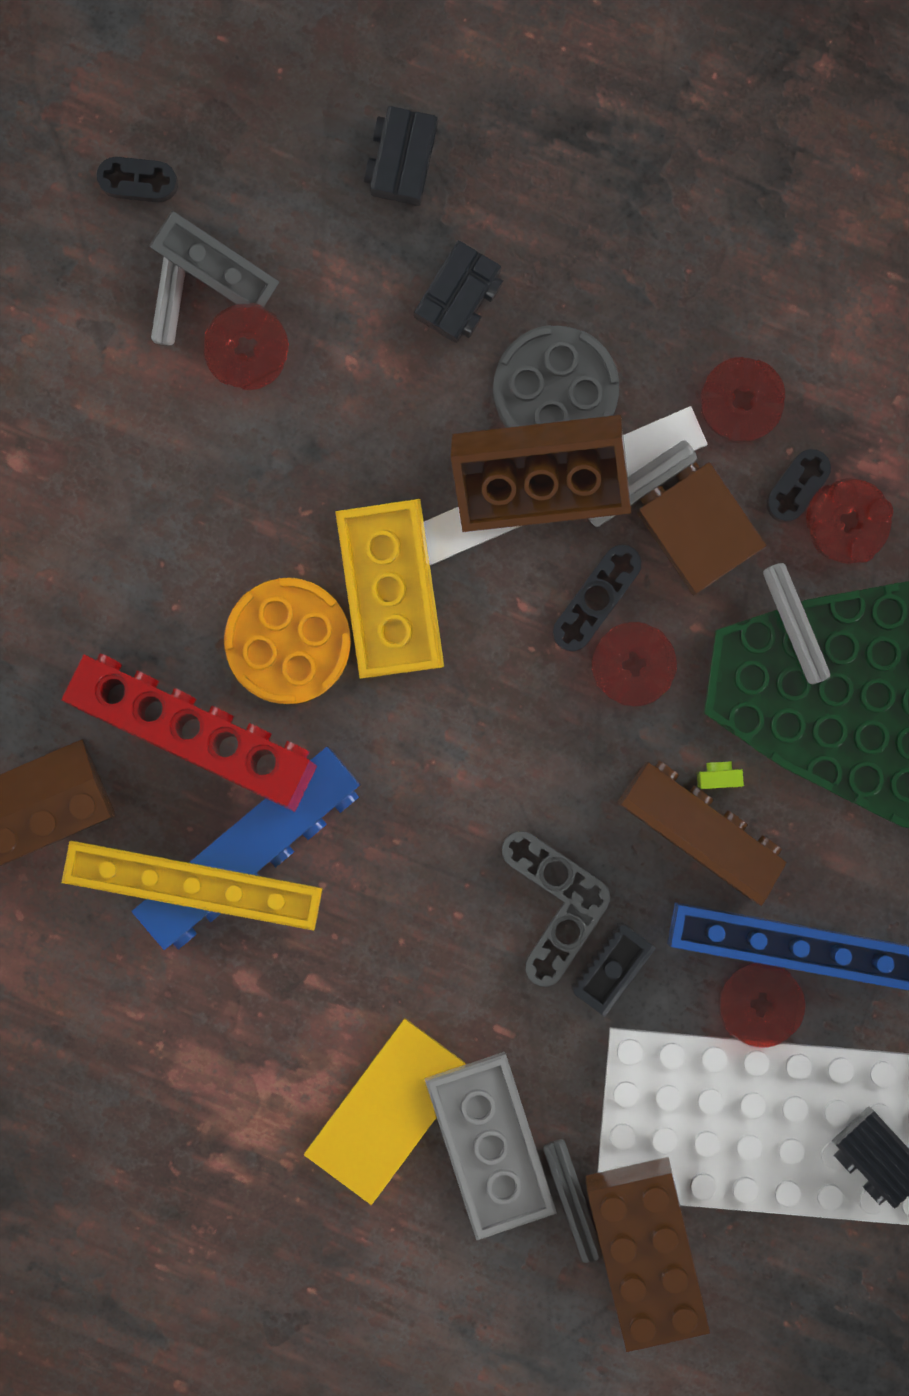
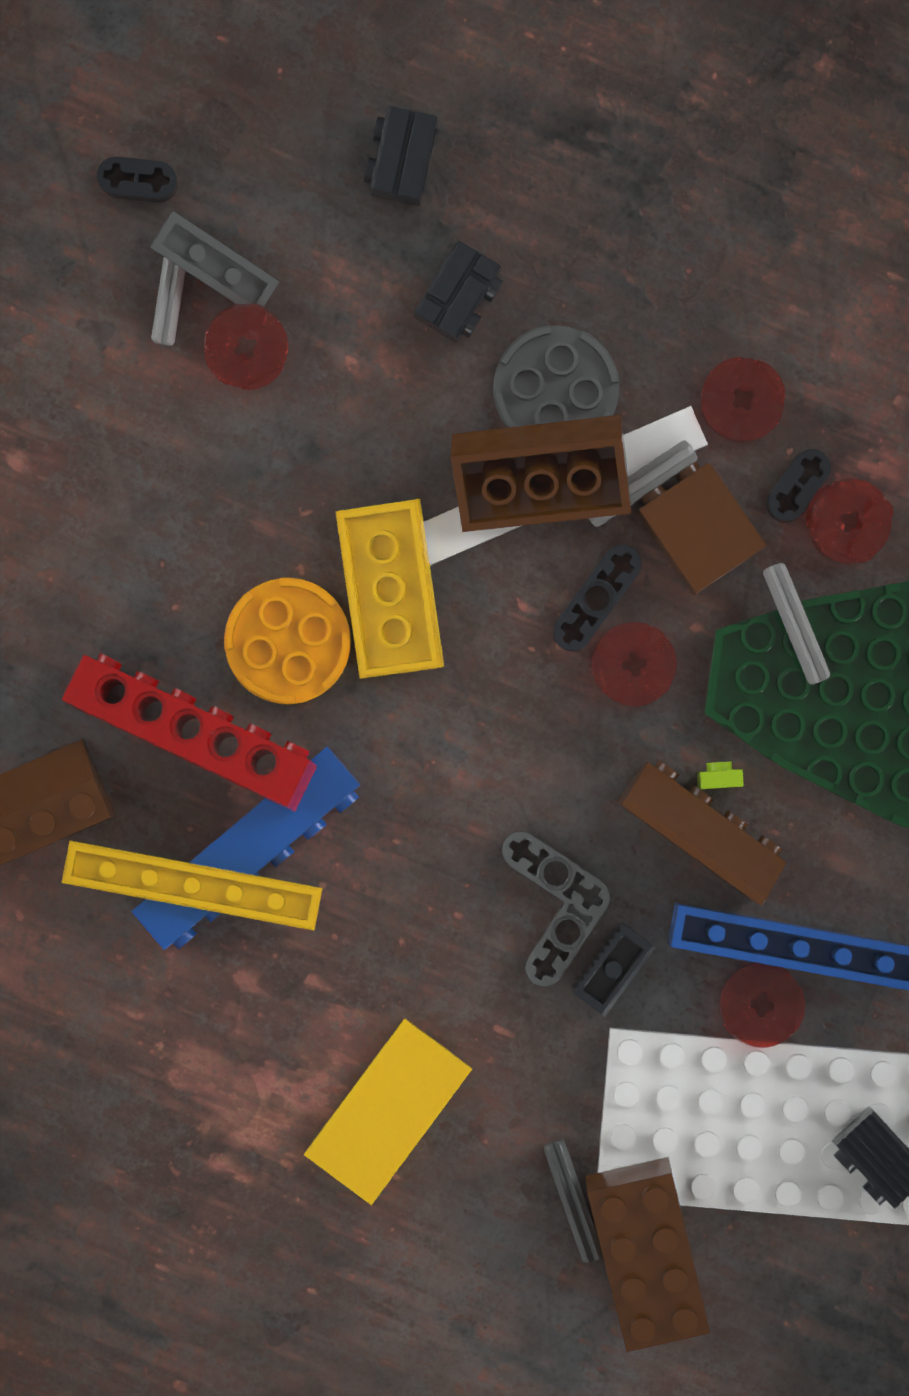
light grey tile [424,1052,557,1240] -> none

